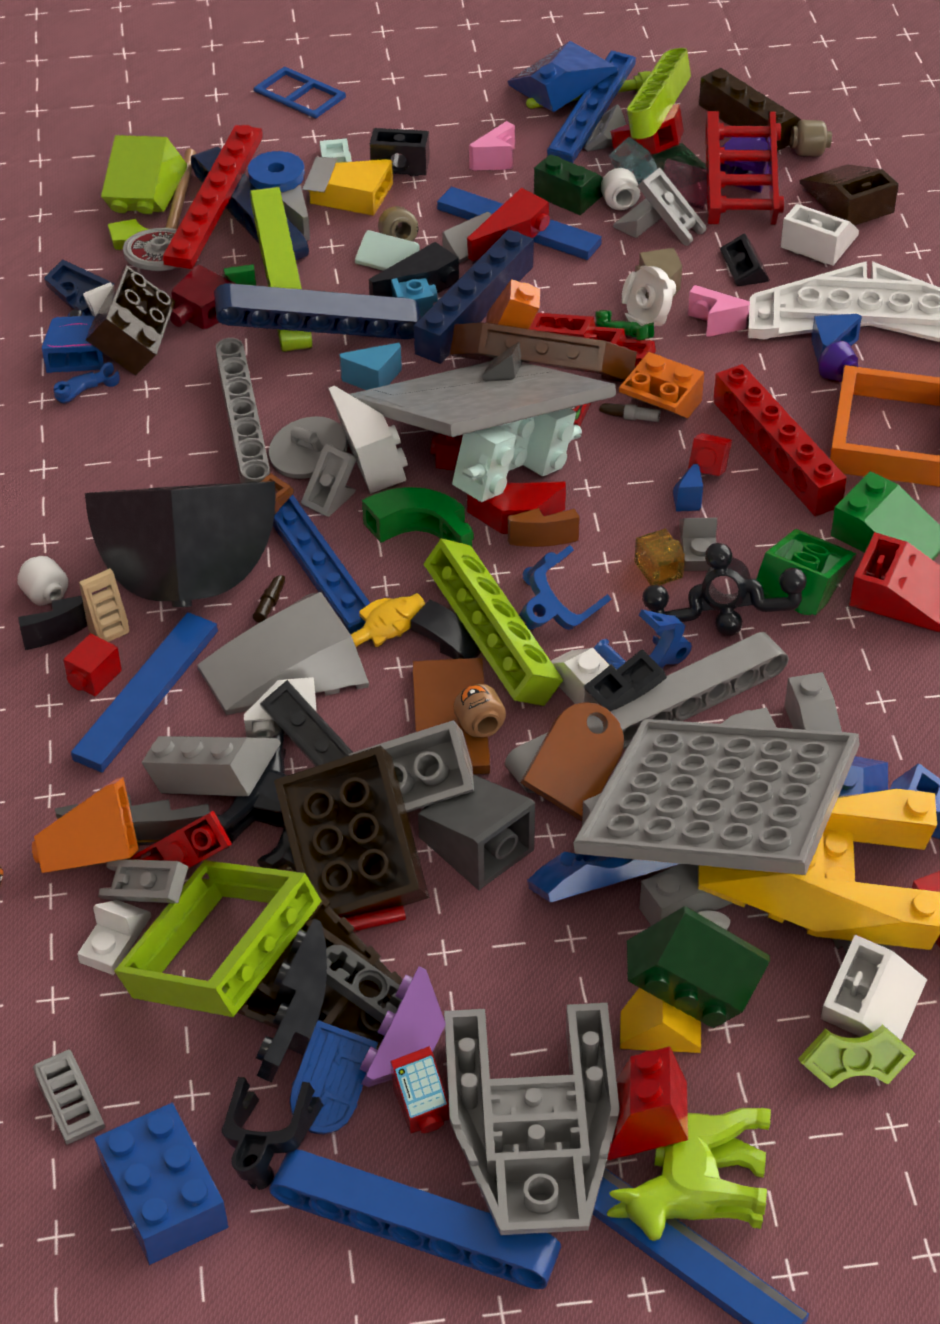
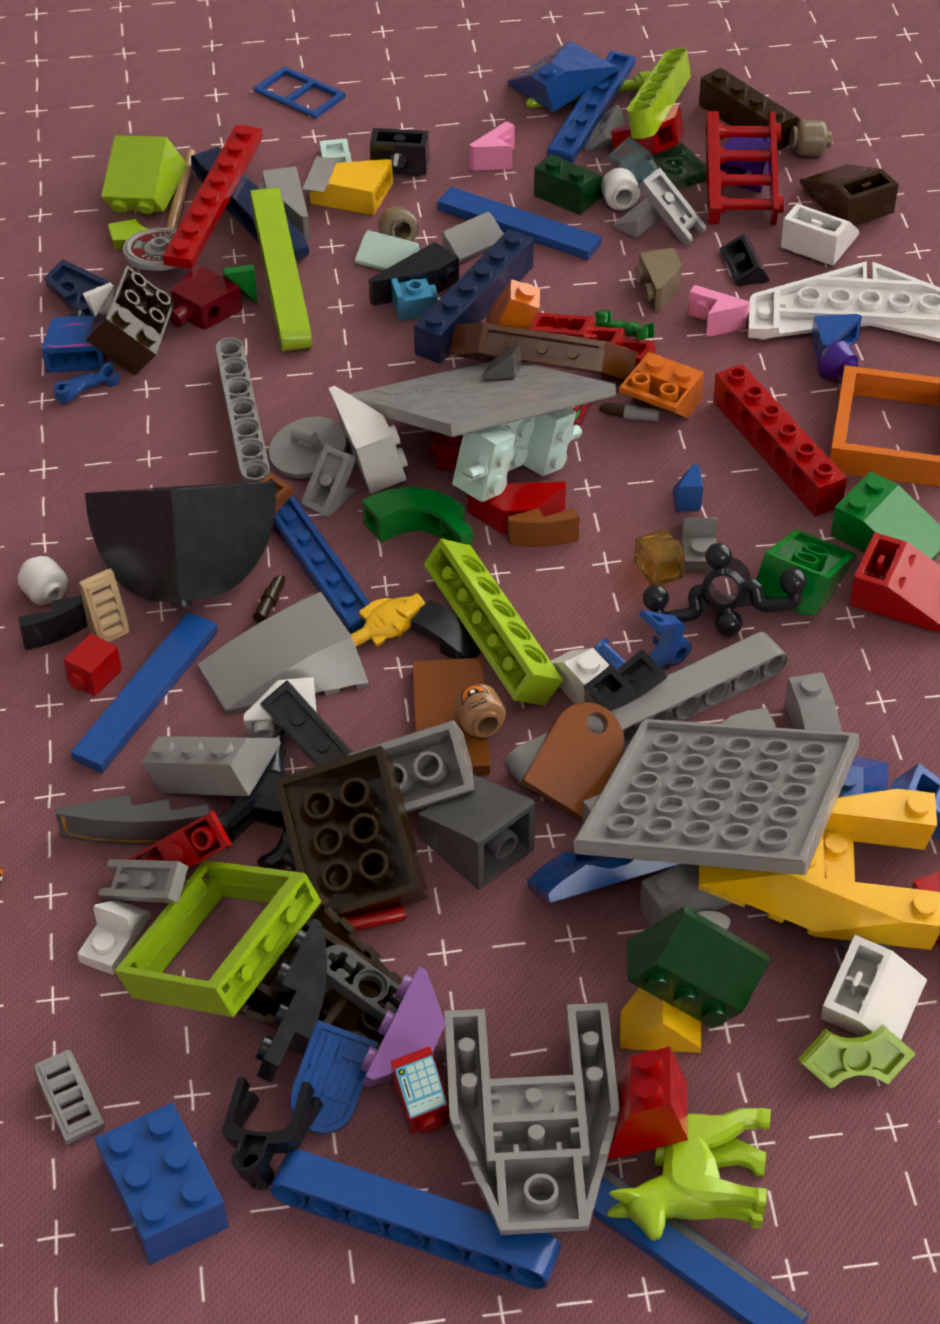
orange slope [32,777,139,873] -> none
beam [214,283,421,339] -> none
blue tile [248,151,305,192] -> none
dark azure slope [339,343,402,390] -> none
red slope [467,187,550,261] -> none
blue piece [519,545,612,630] -> none
white plate [622,266,676,326] -> none
clear pink piece [663,158,707,210] -> none
red brick [688,433,732,476] -> none

